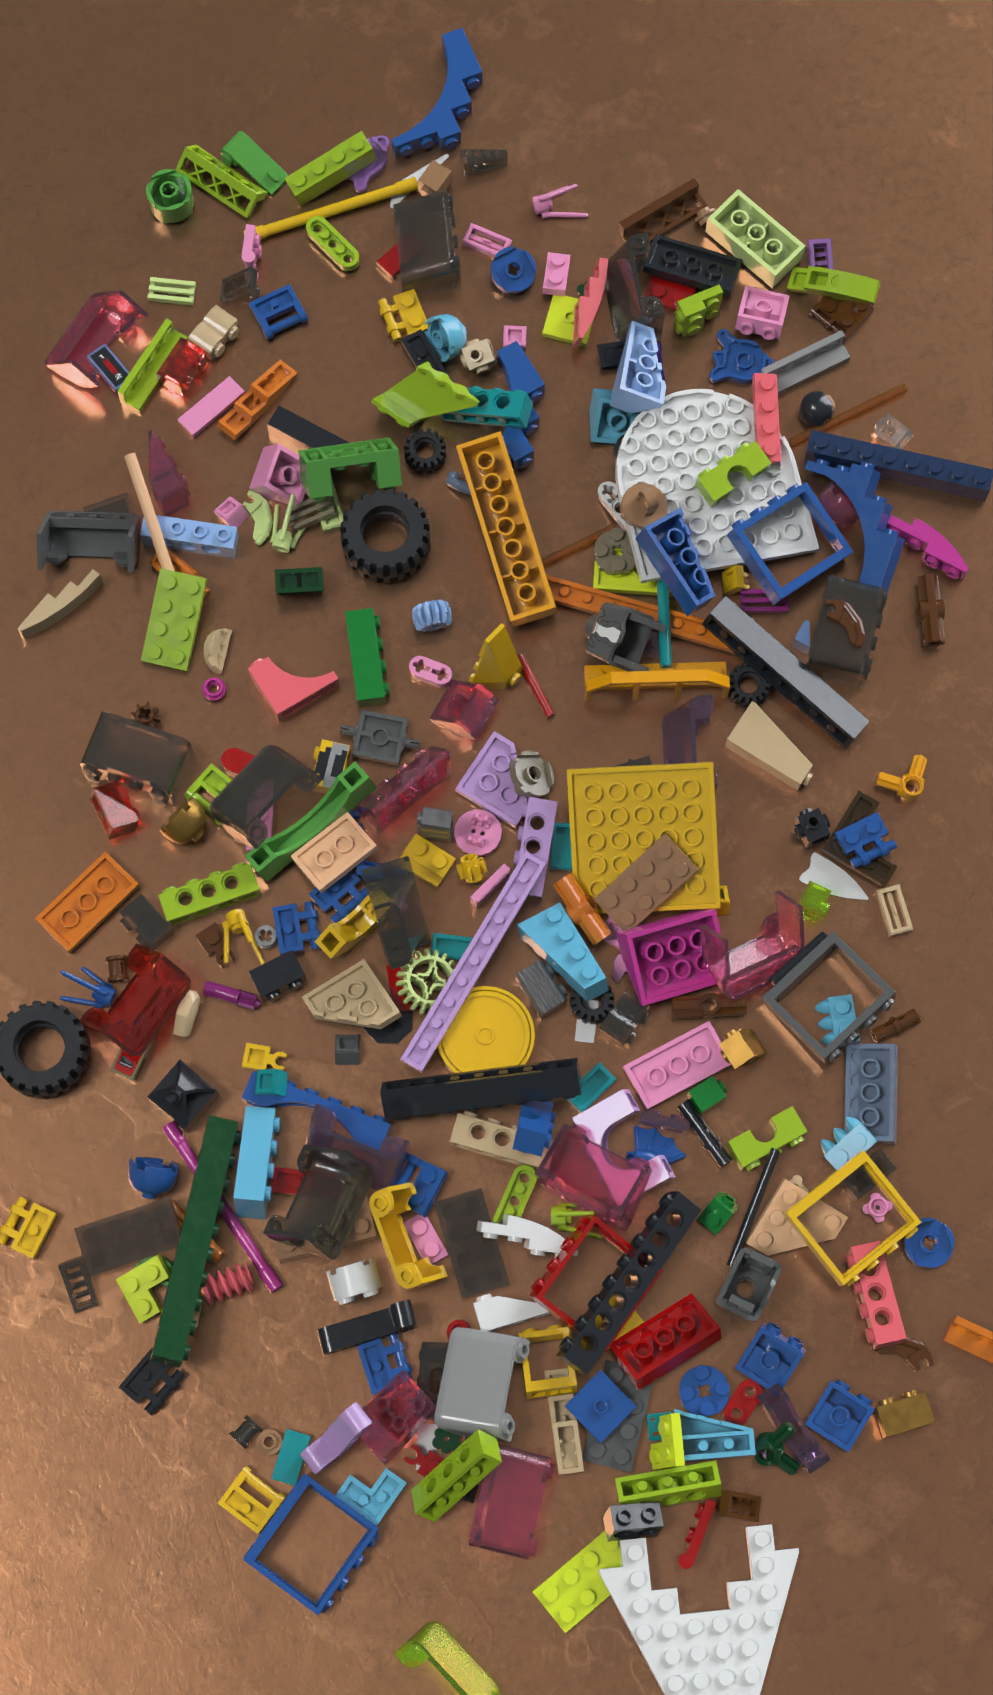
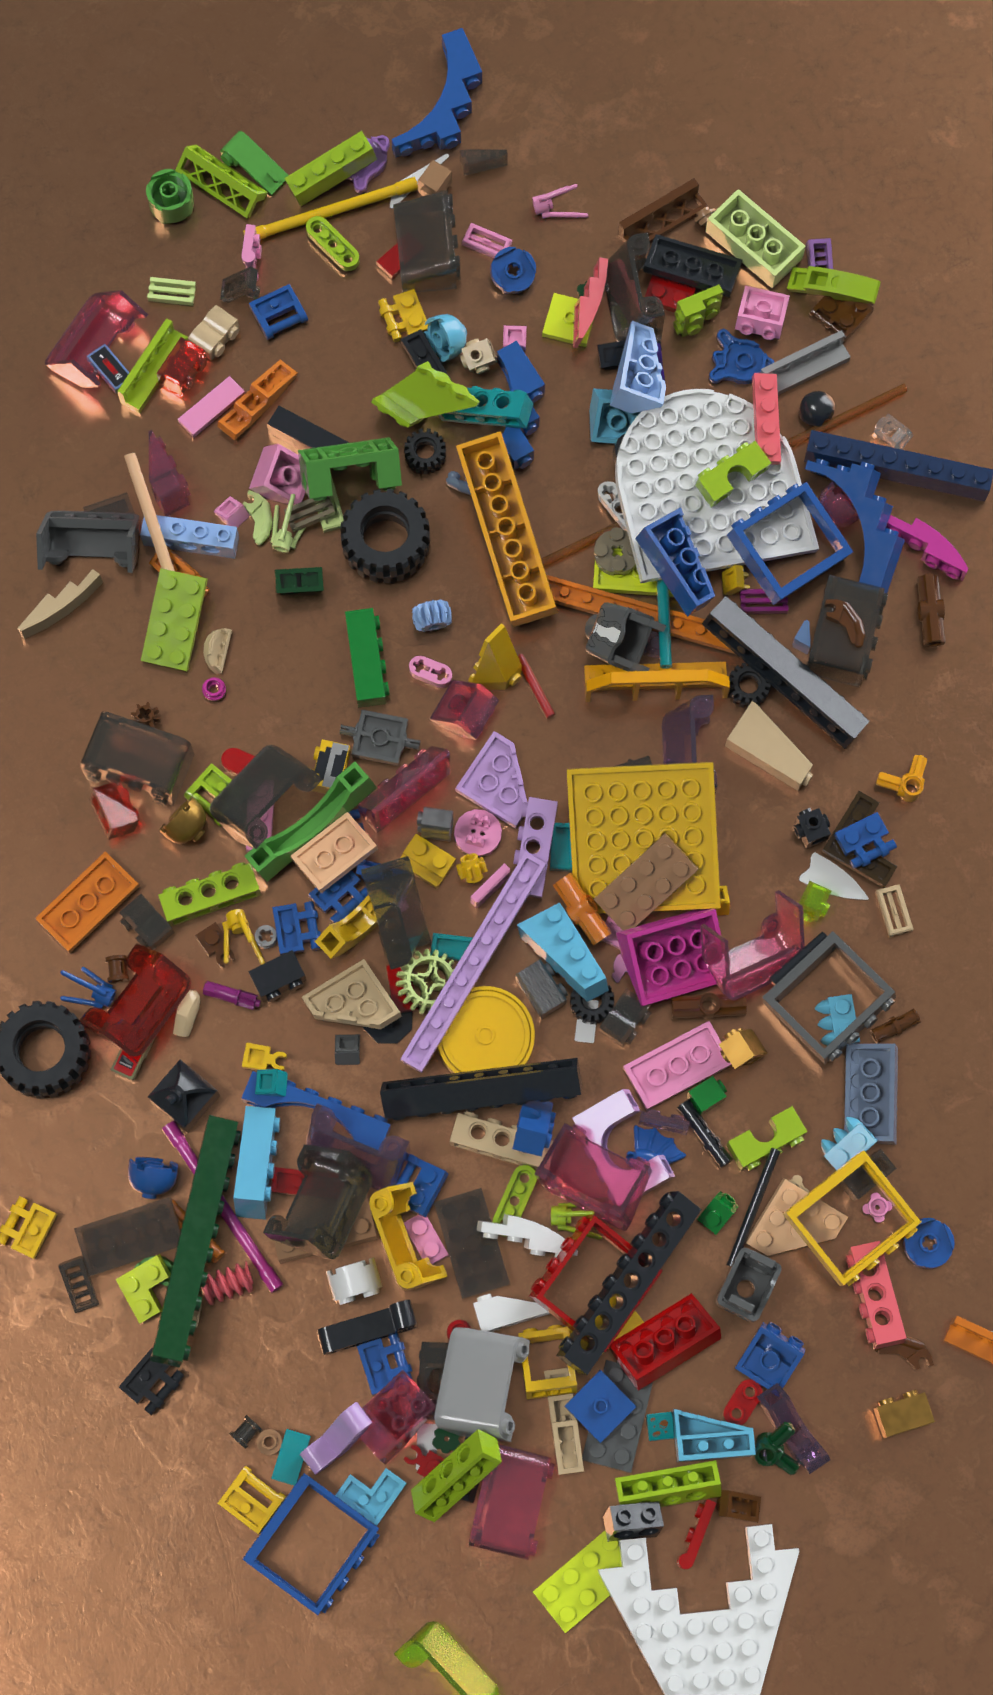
coral arch [248,657,340,721] -> none
dark tan plate [509,751,554,798] -> none
bright pink plate [542,252,570,296] -> none
teal tile [567,1062,617,1113] -> none
medium nougat tile [620,483,668,530] -> none
neon yellow plate [649,1413,685,1470] -> none
blue plate [679,1365,730,1417] -> none
blue plate [804,1379,875,1452] -> none

